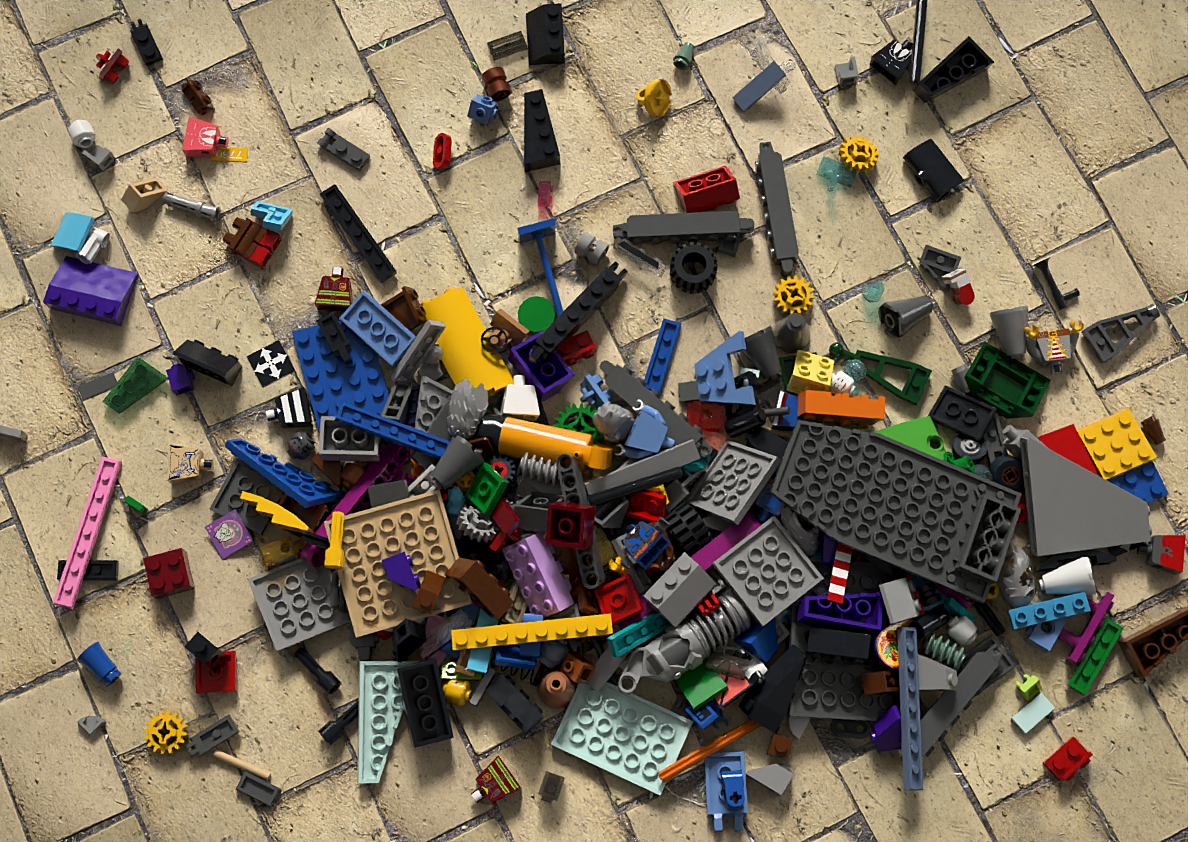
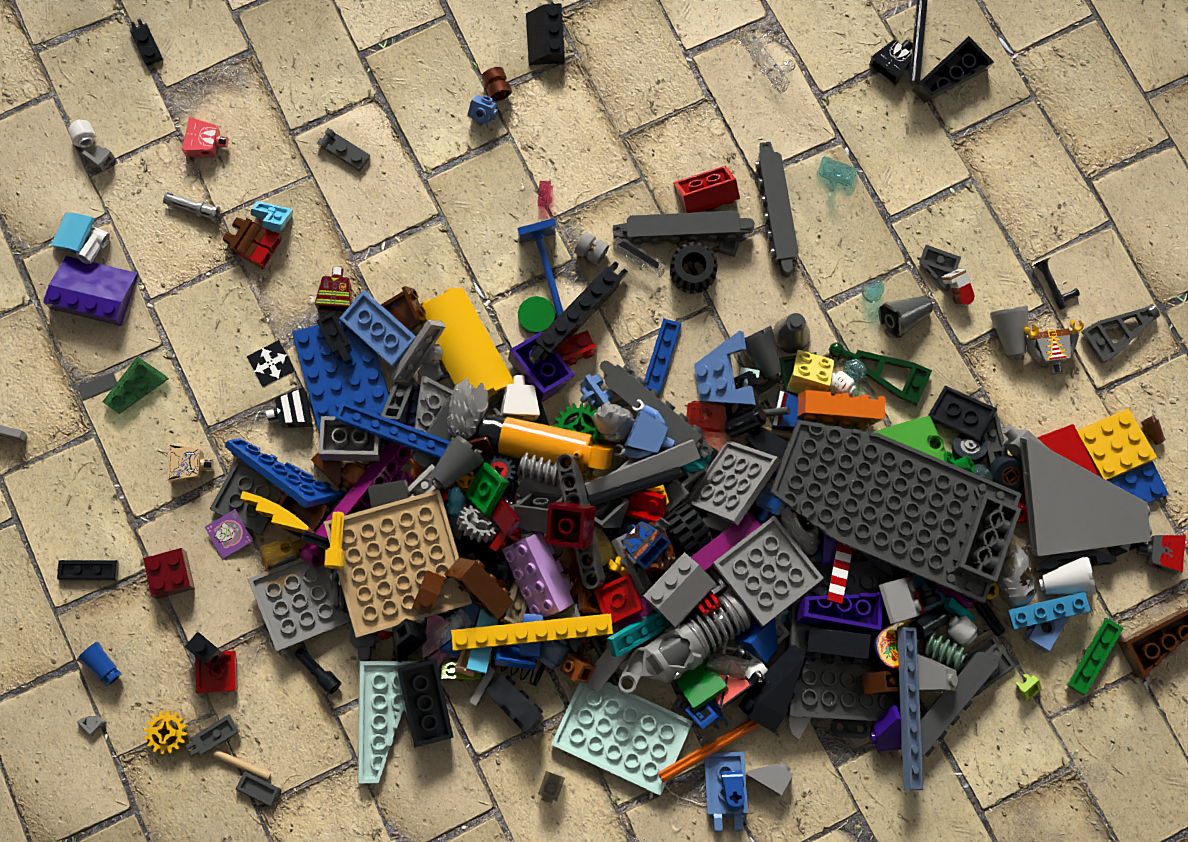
bright pink tile [52,457,122,609] -> none
red hips [96,48,129,84] -> none
tan slope [121,178,168,213] -> none
green tile [124,496,148,515] -> none
dark purple brick [166,364,195,396] -> none
black slope [173,339,242,386] -> none
reddish brown hinge [181,78,215,115] -> none
yellow sticker [210,147,248,162] -> none
dark grey head [287,432,316,460] -> none
black piece [318,700,359,746] -> none
black plate [320,184,397,283] -> none
dark purple slope [382,551,421,592] -> none
red plate [433,133,452,170] -> none
yellow head [443,679,474,706] -> none
dark red torso [471,756,521,803] -> none
medium nougat piece [481,308,530,354] -> none
clear smoke tile [487,31,528,61] -> none
black wedge [524,89,561,173] -> none
nougat cone [537,668,577,709] -> none
yellow tile [636,79,672,116] -> none
sand green cone [673,42,694,70] -> none
dark grey tile [678,381,699,403] -> none
sand blue tile [732,61,787,112] -> none
reddish brown brick [766,734,793,760] -> none
yellow gear [773,275,814,315] -> none
light grey panel [835,56,859,86] -> none
yellow gear [838,135,879,173] -> none
black panel [903,139,964,201] -> none
light grey cone [951,364,970,394] -> none
dark green slope [964,342,1051,419] -> none
light aqua tile [1011,692,1055,734] -> none
red bracket [1043,736,1093,781] -> none
magenta plate [1057,592,1115,665] -> none

